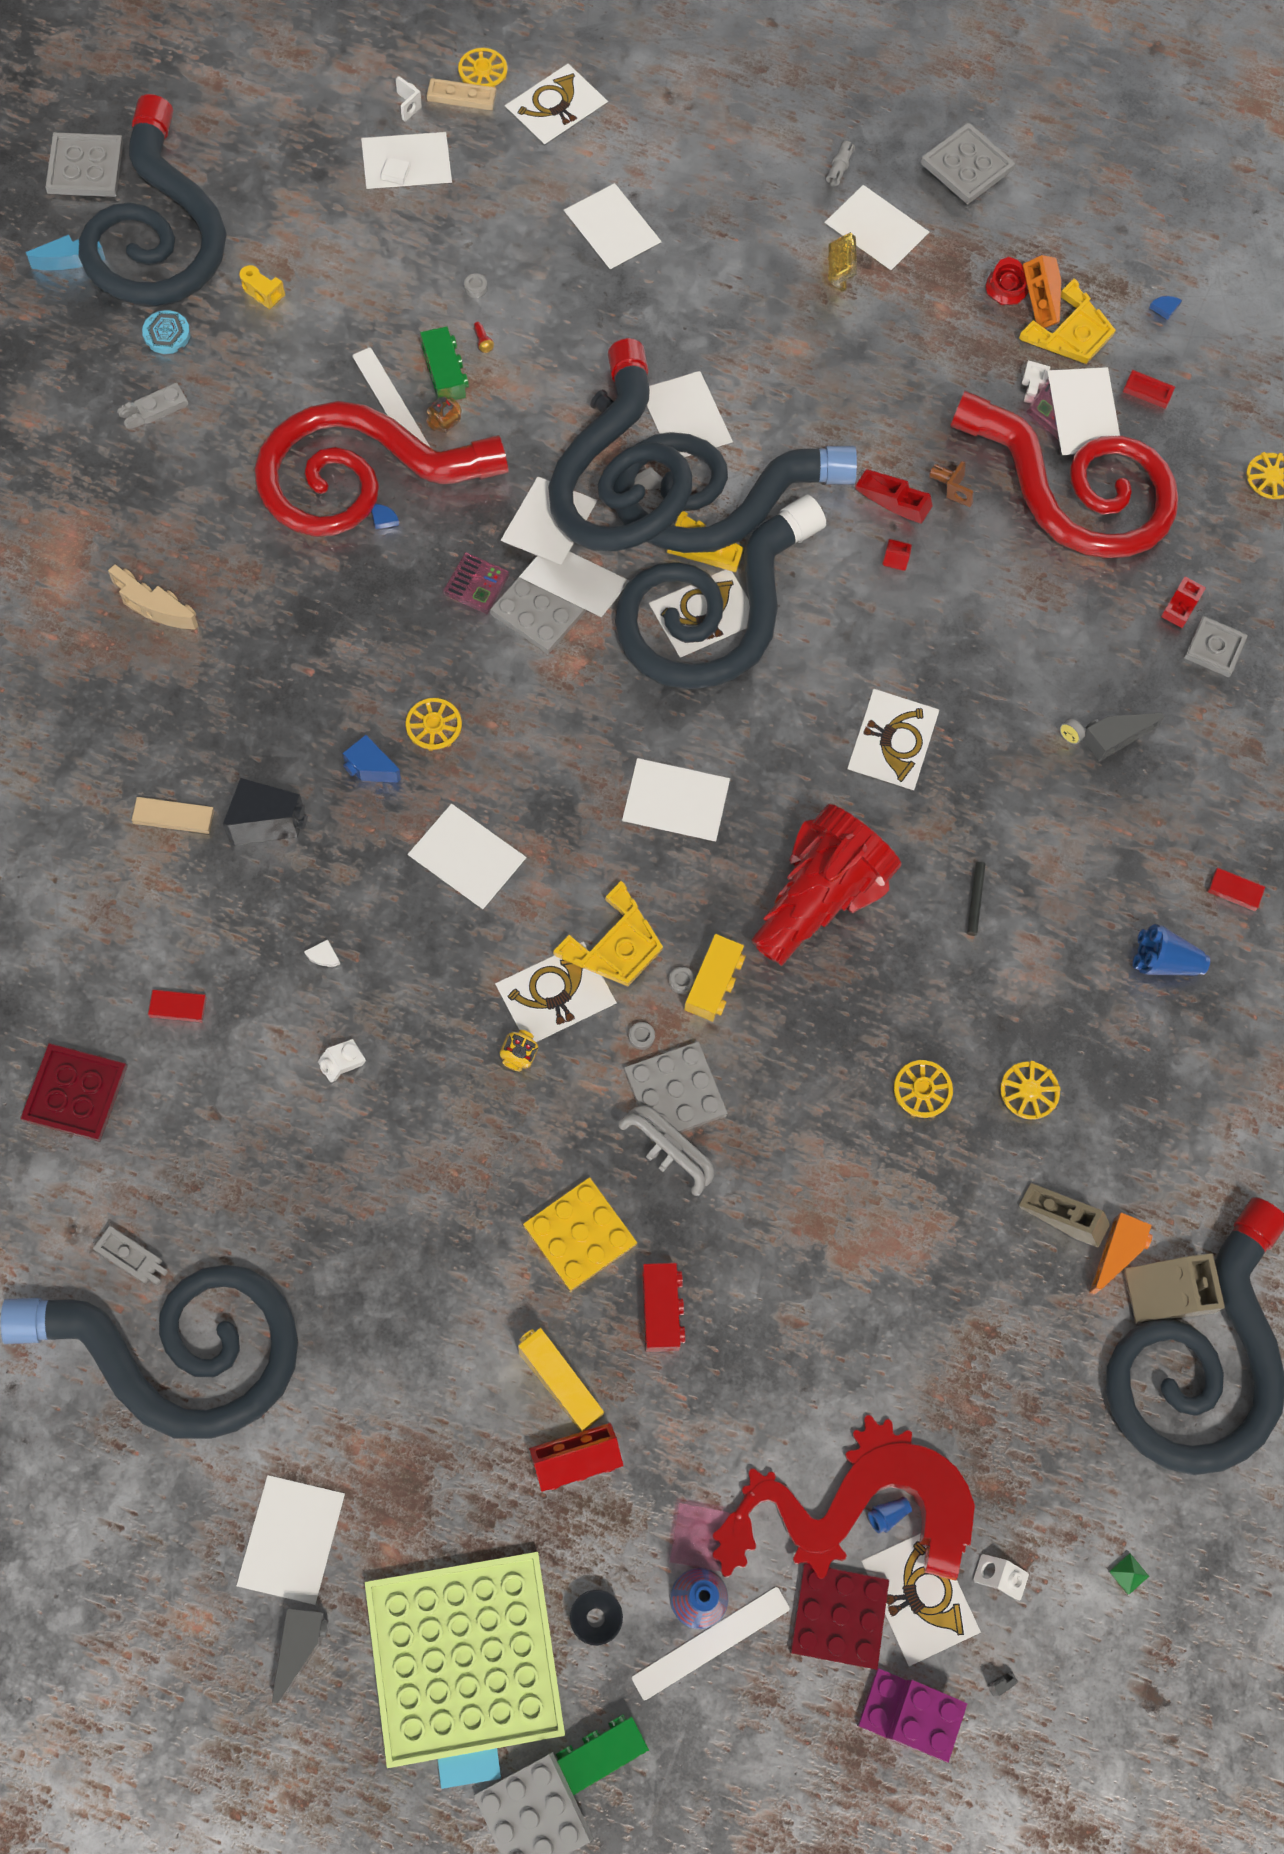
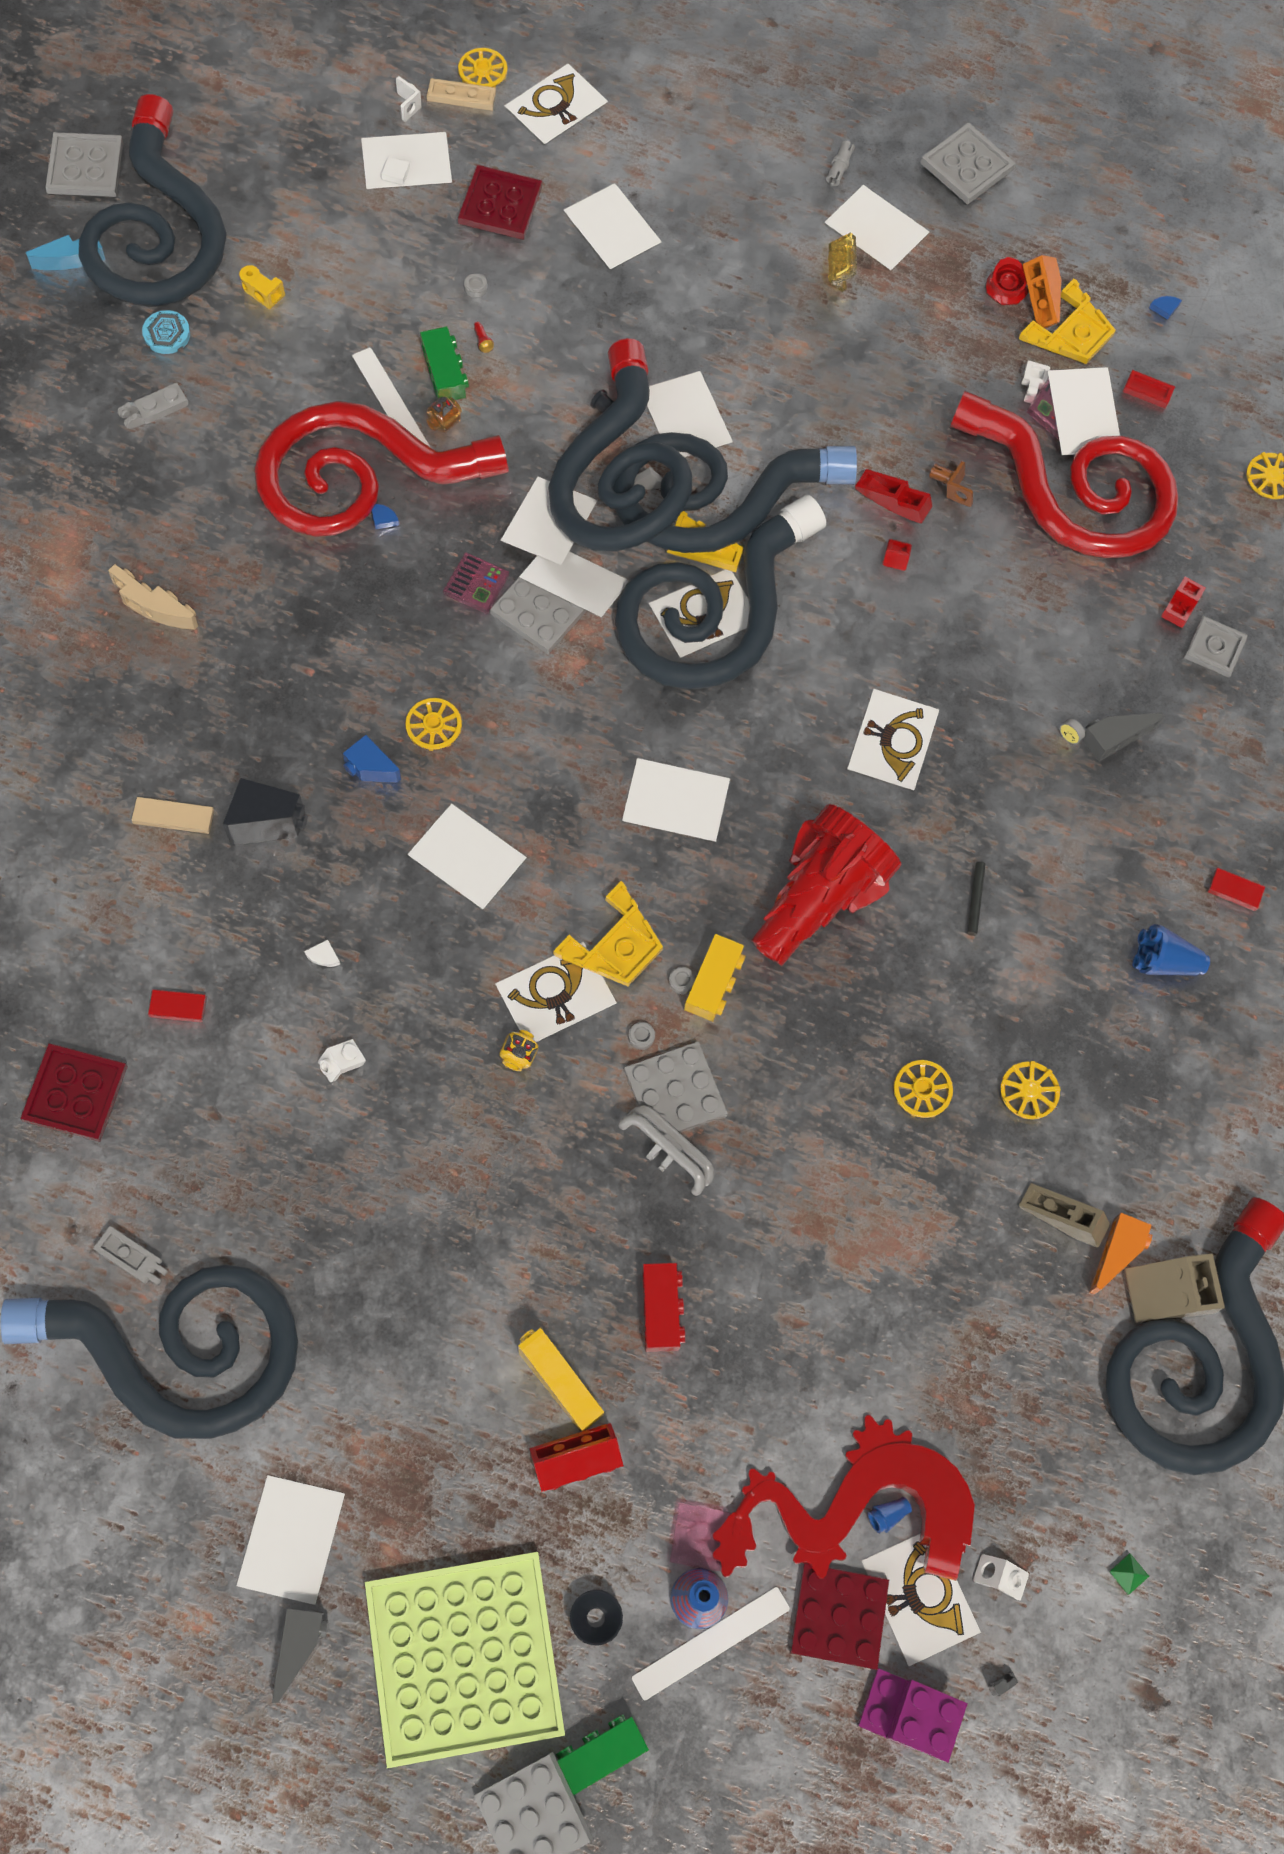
medium azure tile [438,1748,501,1789] -> none
yellow plate [523,1177,637,1293] -> none
none -> dark red plate [458,165,542,240]

